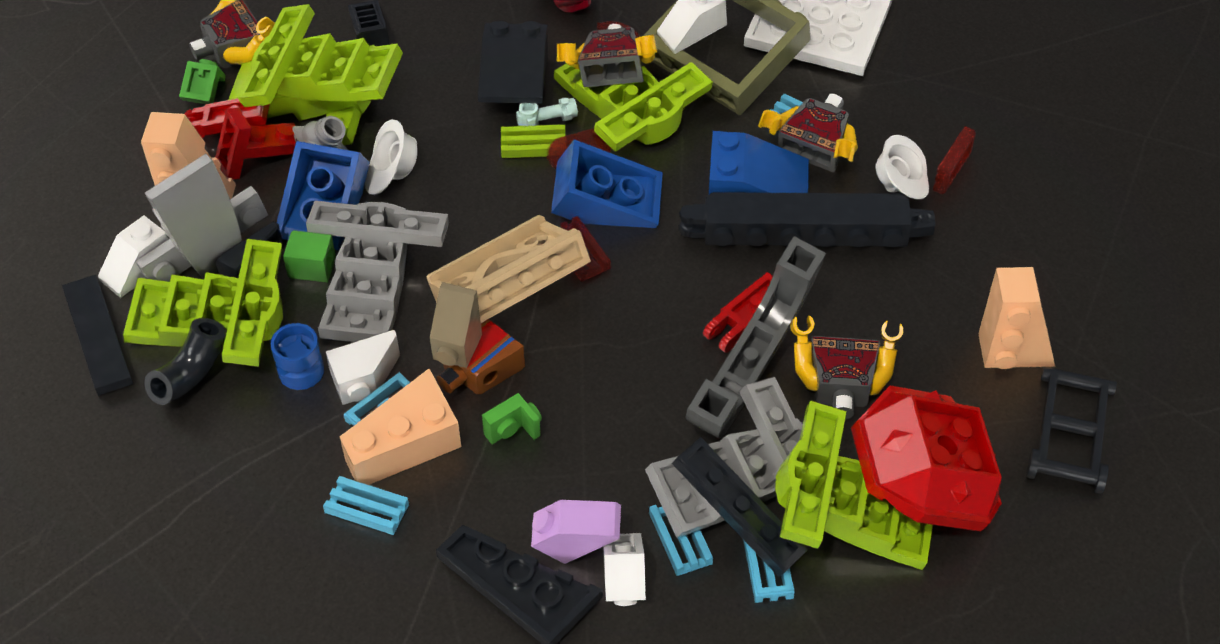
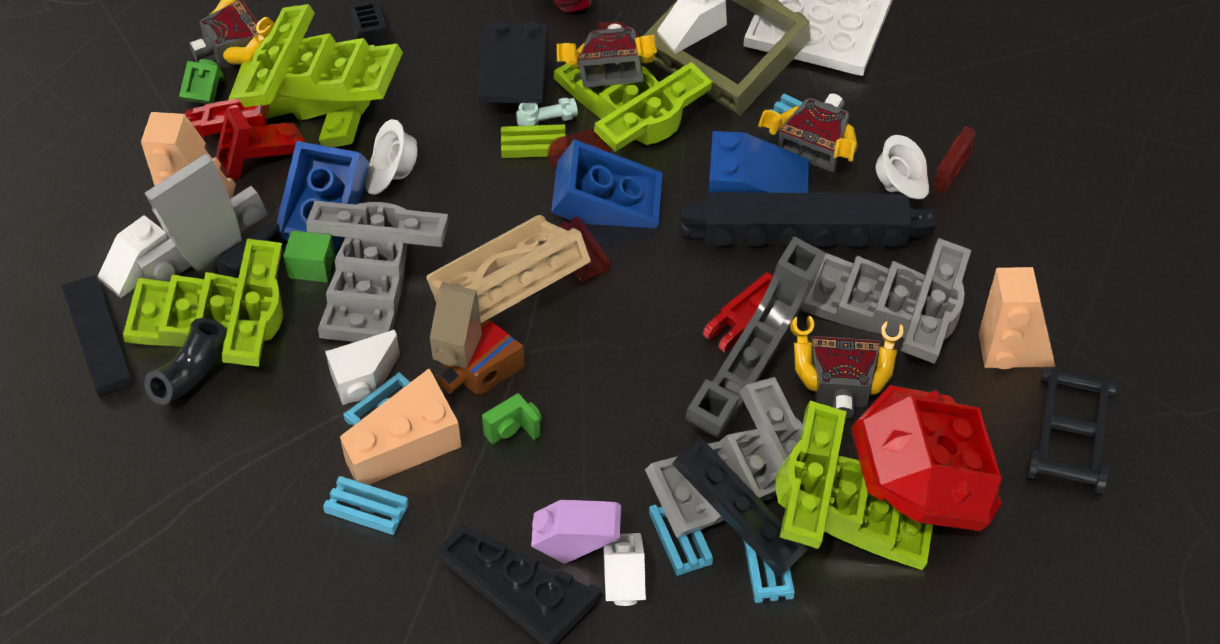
blue wheel [271,323,324,390] -> none
light grey animal [292,116,348,150] -> none
none -> light grey slope [800,238,971,364]

